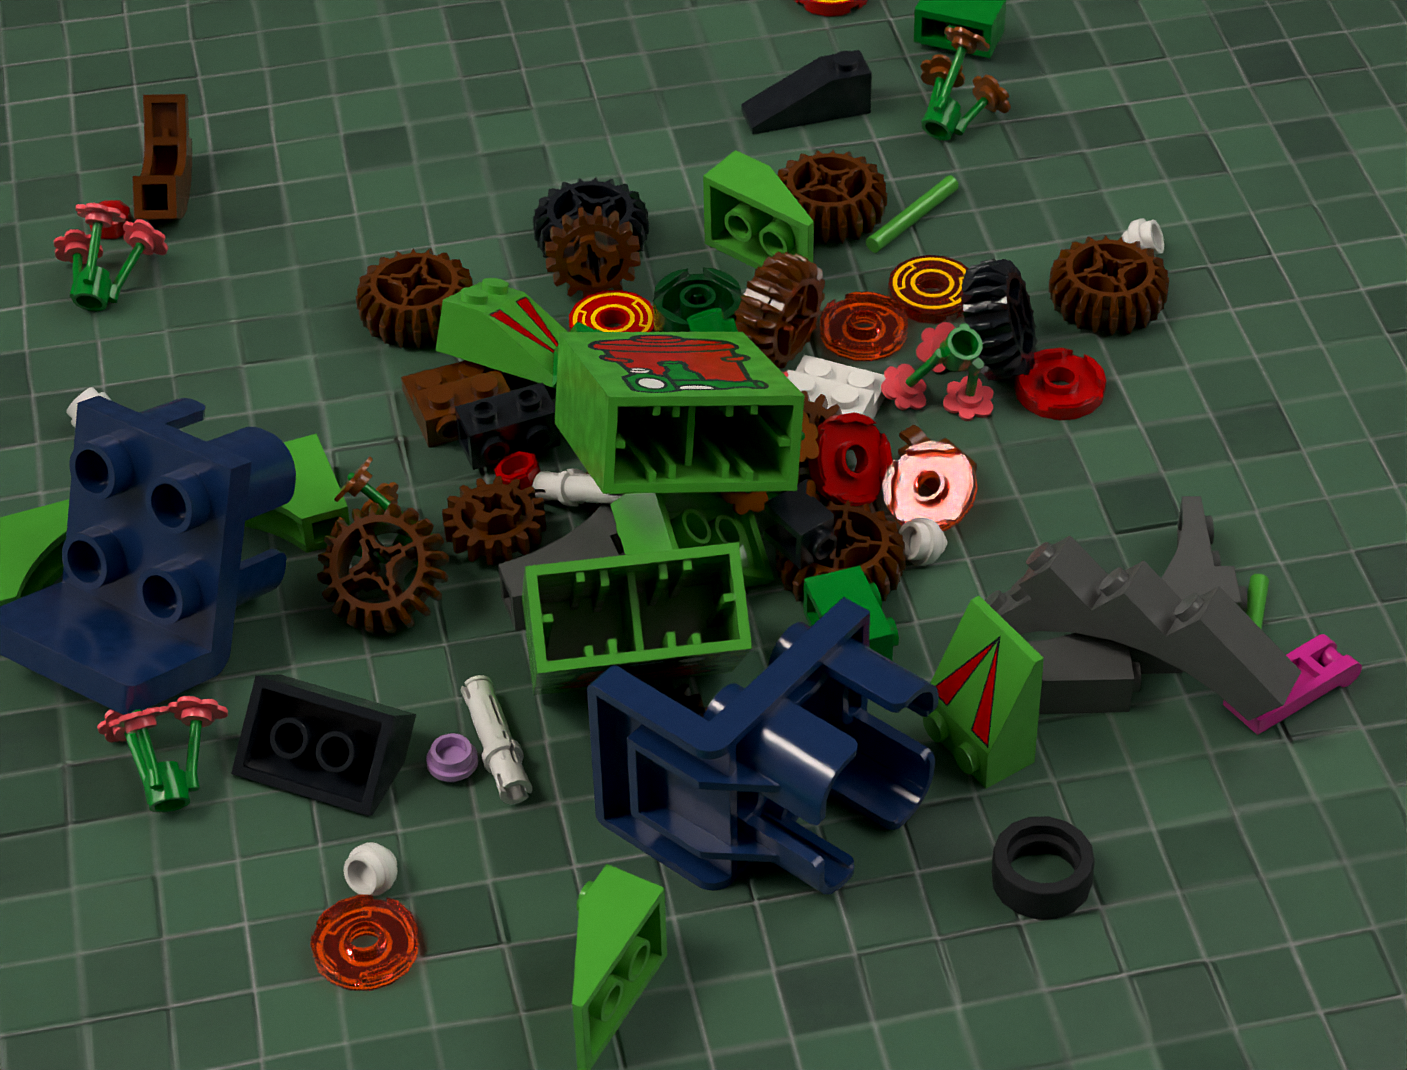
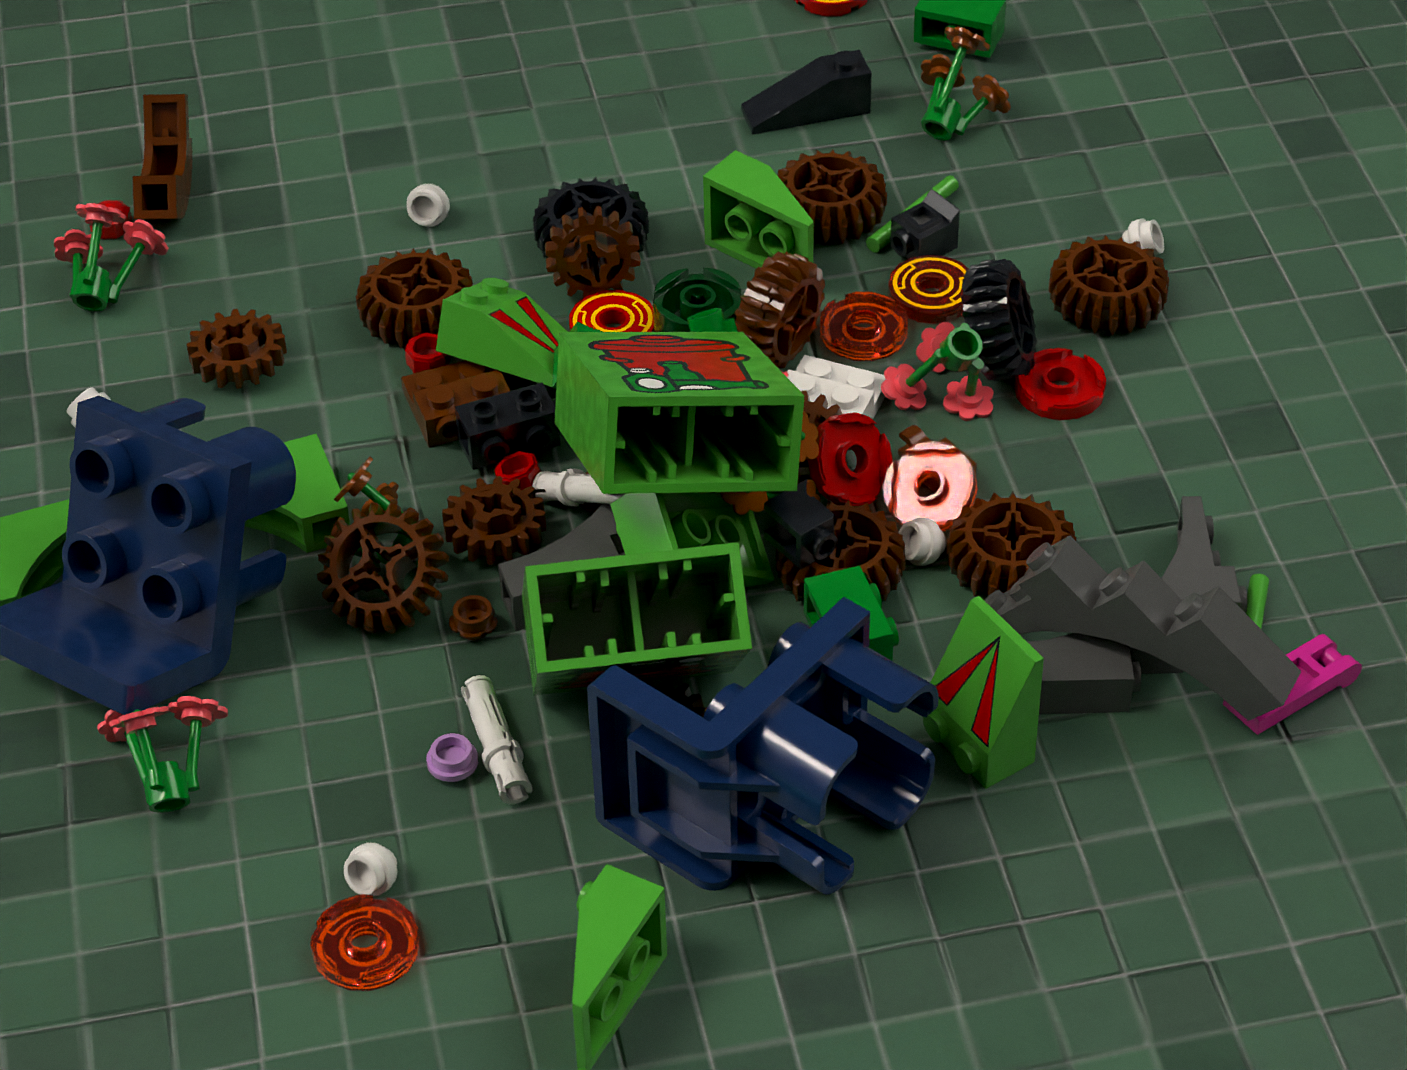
black slope [231,674,417,816] -> none
black tyre [991,816,1095,919] -> none
none -> reddish brown gear [187,309,287,389]
none -> red tile [405,333,451,373]
none -> white plate [407,184,450,227]
none -> reddish brown plate [449,595,498,640]
none -> black window [890,188,960,268]
none -> reddish brown gear [946,492,1077,597]

